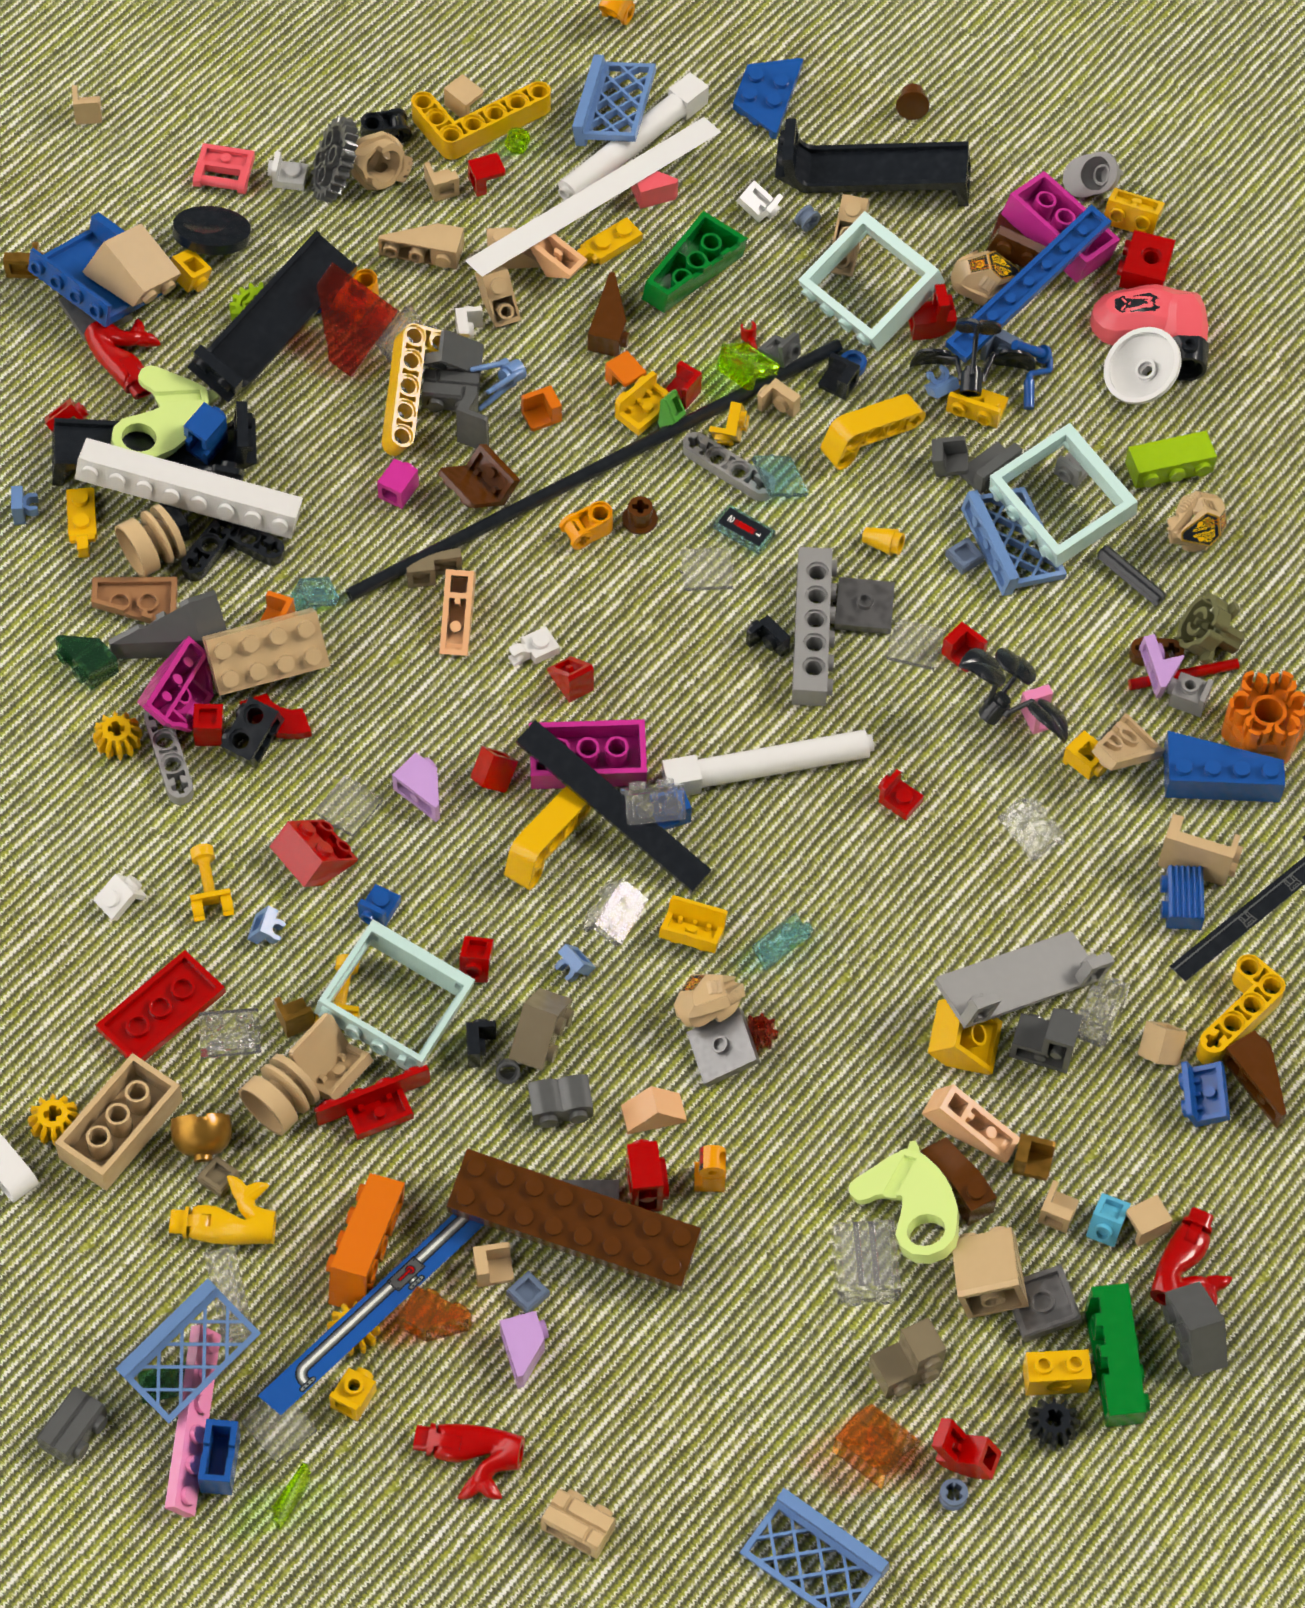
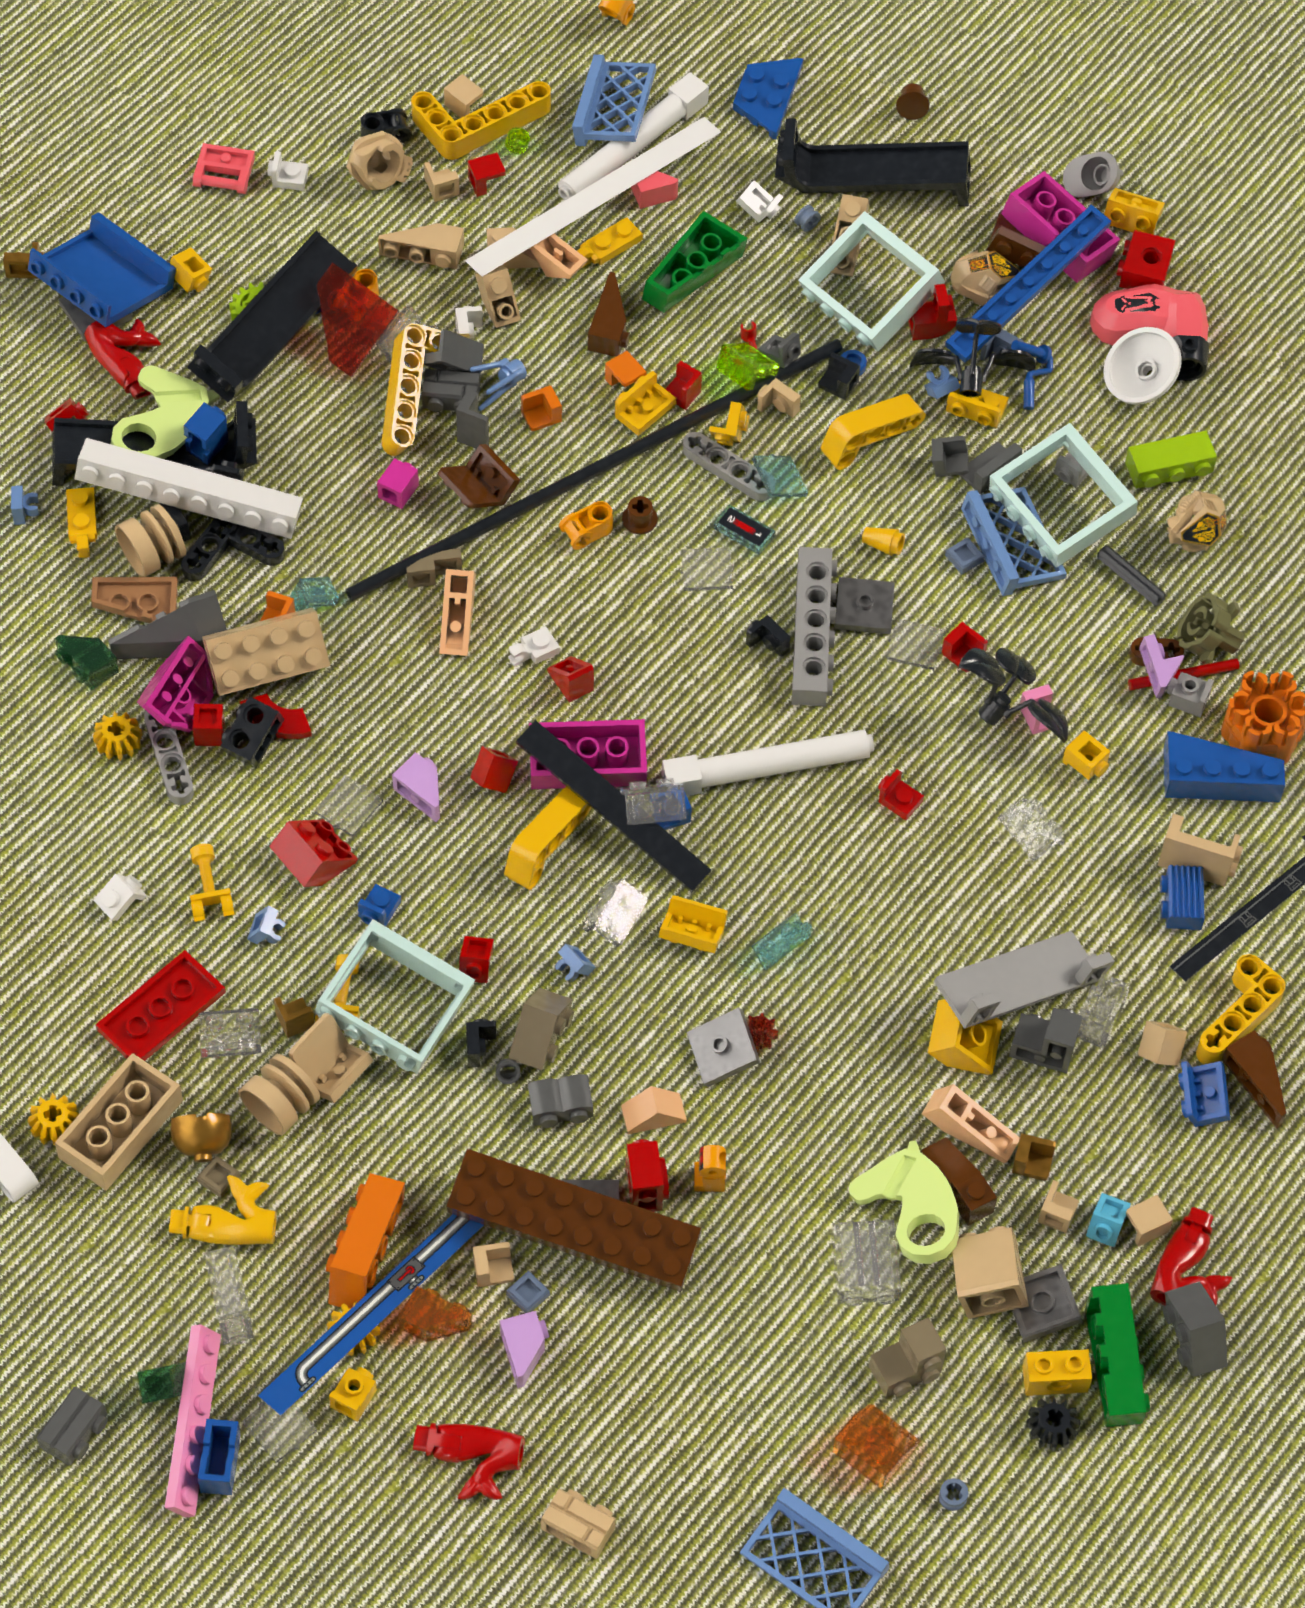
tan panel [72,85,102,125] -> none
tan slope [82,224,181,307] -> none
medium blue fence [115,1278,261,1424] -> none
black piece [172,206,251,255] -> none
clear neon green piece [272,1462,311,1530] -> none
dark grey gear [311,116,359,203] -> none
red bracket [314,1065,430,1140] -> none
bright green slope [658,389,686,428] -> none
tan helmet [674,974,746,1027] -> none
red brick [931,1418,1002,1480] -> none
tan wing [1092,713,1165,771] -> none

